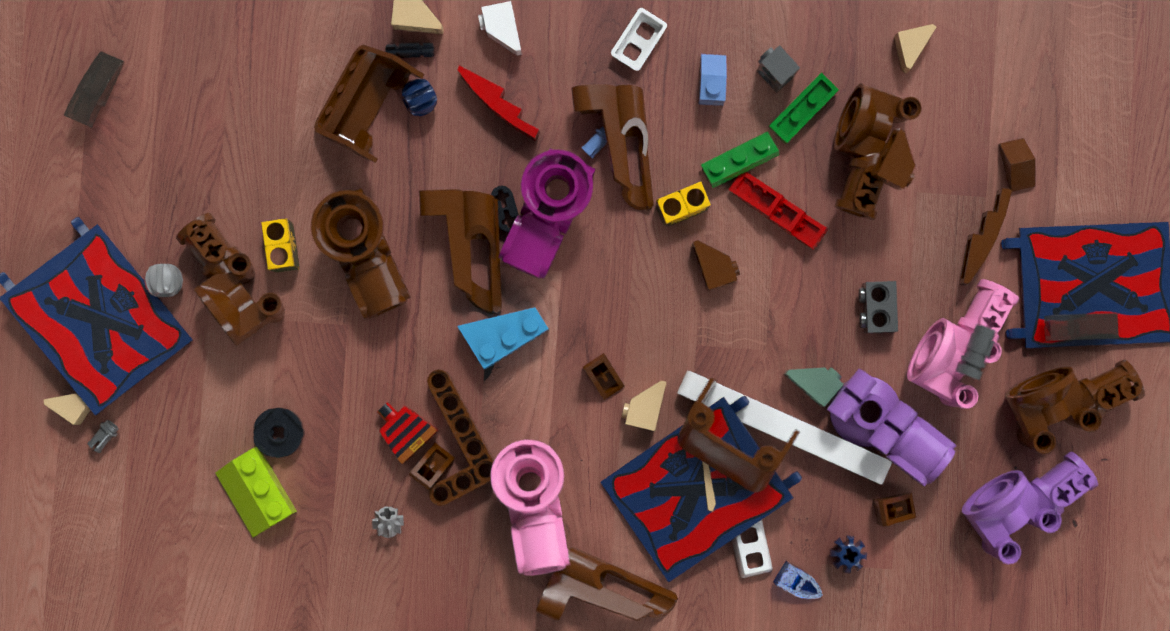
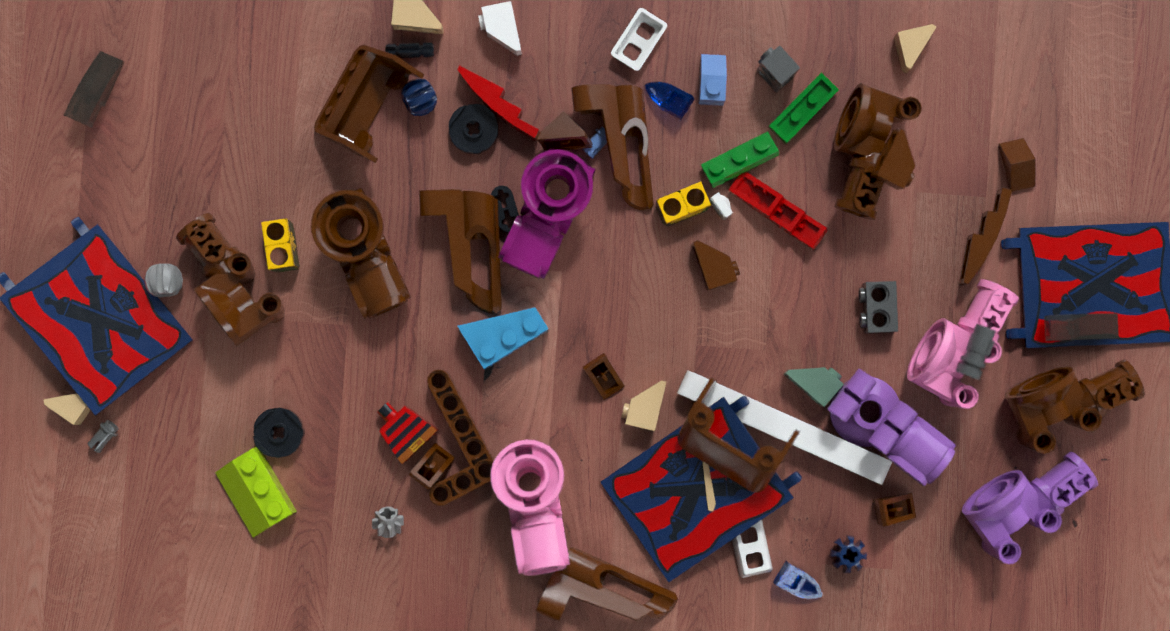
none -> black plate [449,104,499,155]
none -> reddish brown slope [537,111,593,151]
none -> clear blue plate [645,82,695,120]
none -> white tile [710,192,733,220]

